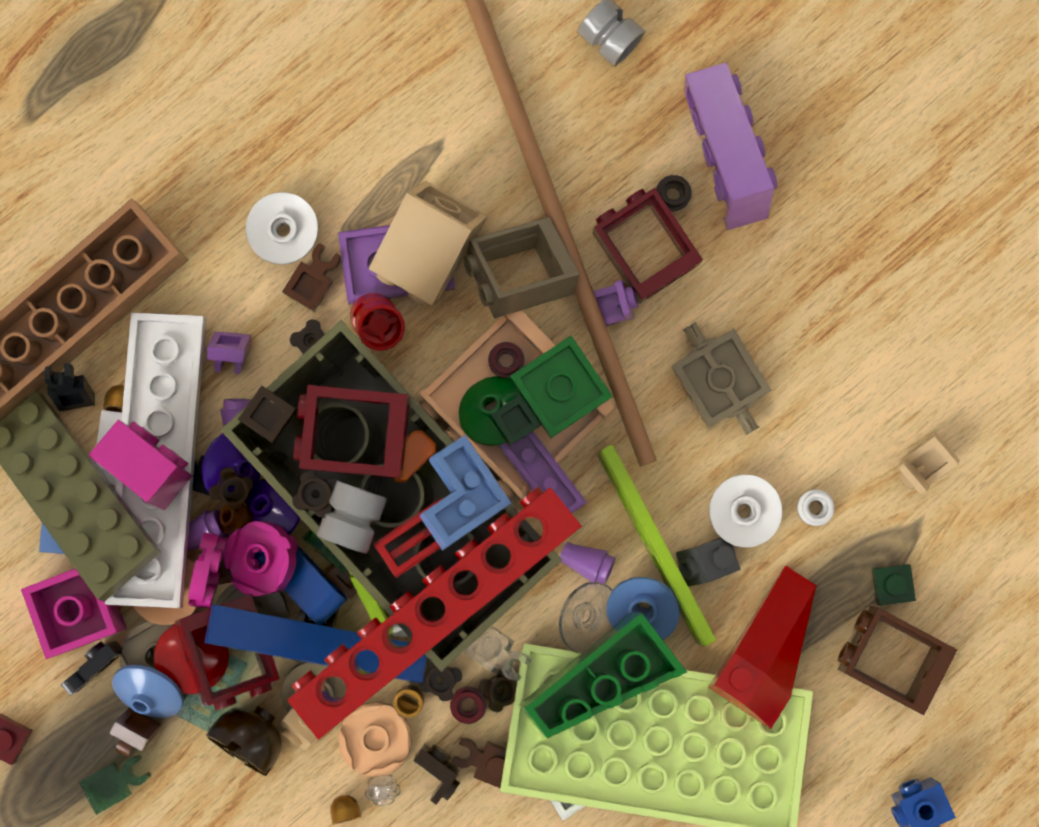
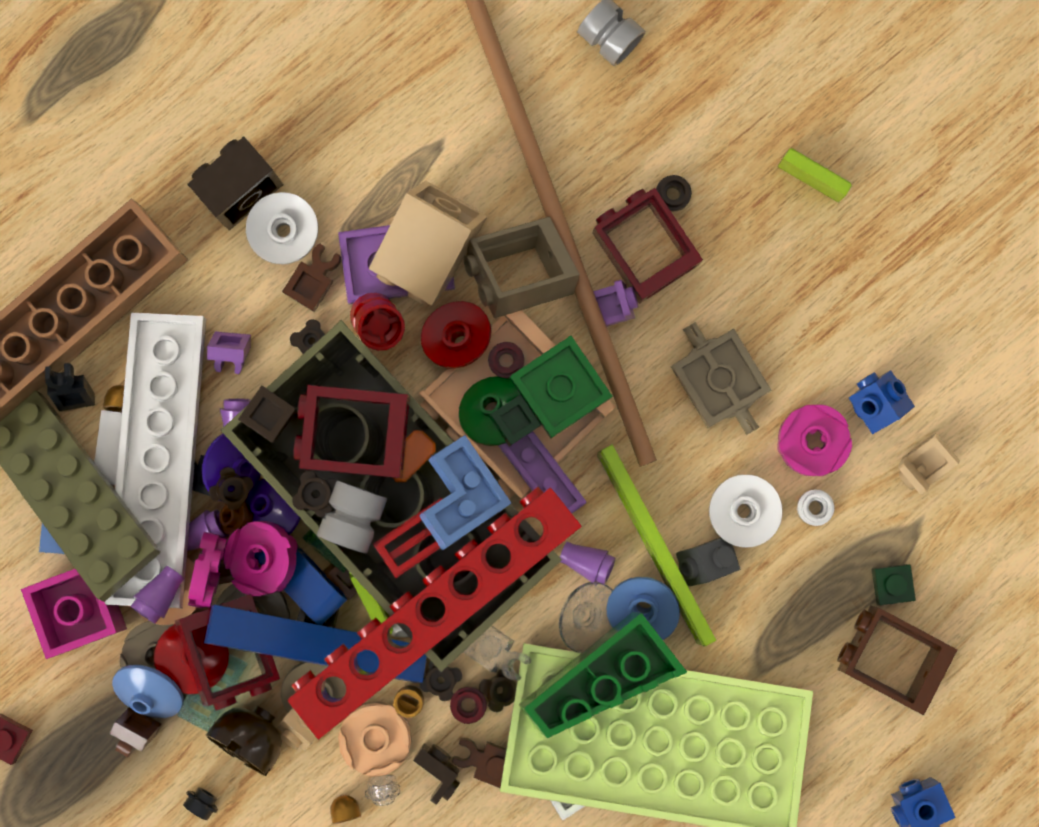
black plate [61,641,122,696] -> none
clear green plate [79,755,151,815] -> none
dark pink brick [88,419,193,511] -> none
medium lavender wedge [684,62,777,230] -> none
red wedge [708,565,817,729] -> none
none -> medium lavender cone [130,565,185,624]
none -> black plate [183,787,218,820]
none -> dark brown brick [187,136,284,231]
none -> red dish [421,301,492,369]
none -> lime tile [777,148,852,203]
none -> dark pink plate [777,404,852,476]
none -> blue brick [849,370,915,434]

